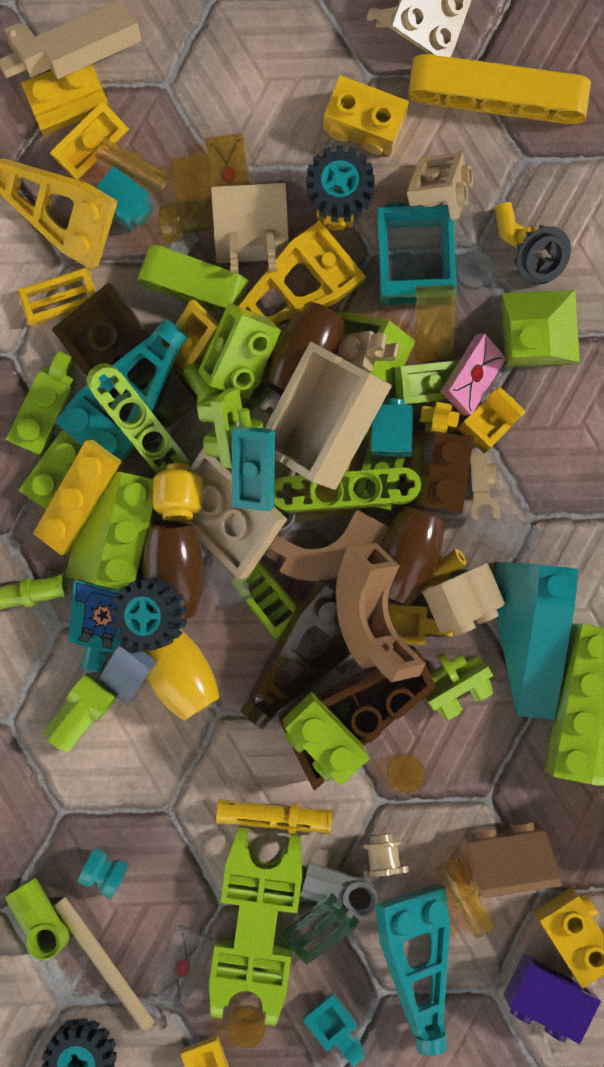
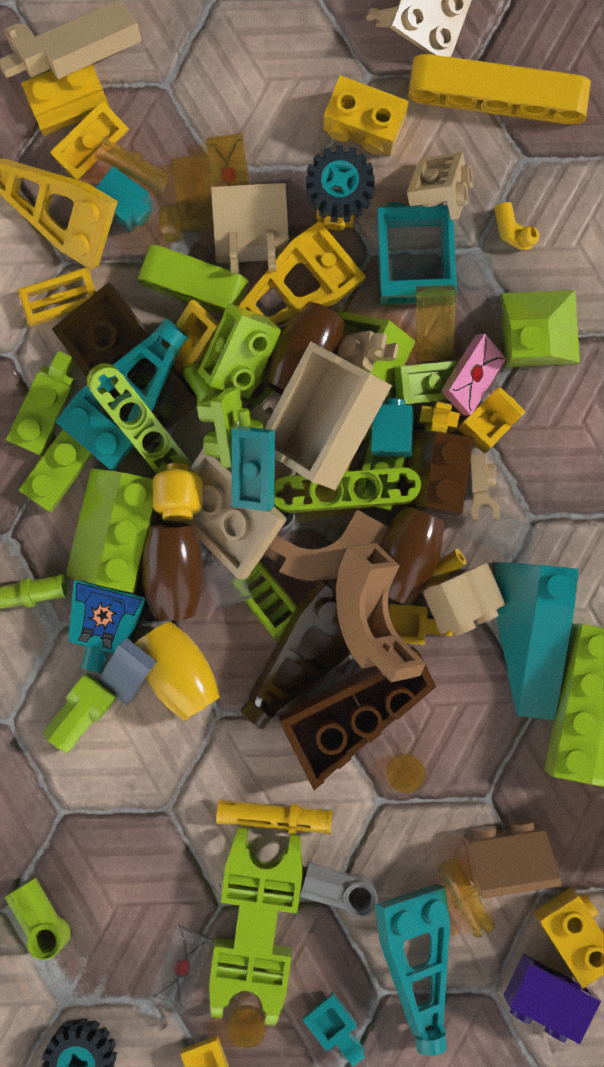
yellow plate [33,440,122,555] -> none
tan bar [53,896,155,1032] -> none
teal wheel [77,847,130,900] -> none
black wheel [110,578,188,652] -> none
clear green tile [280,893,359,965] -> none
lime brick [283,692,370,786] -> none
tan brick [363,834,409,877] -> none
lime hips [424,652,493,720] -> none
black gear [513,225,571,285] -> none

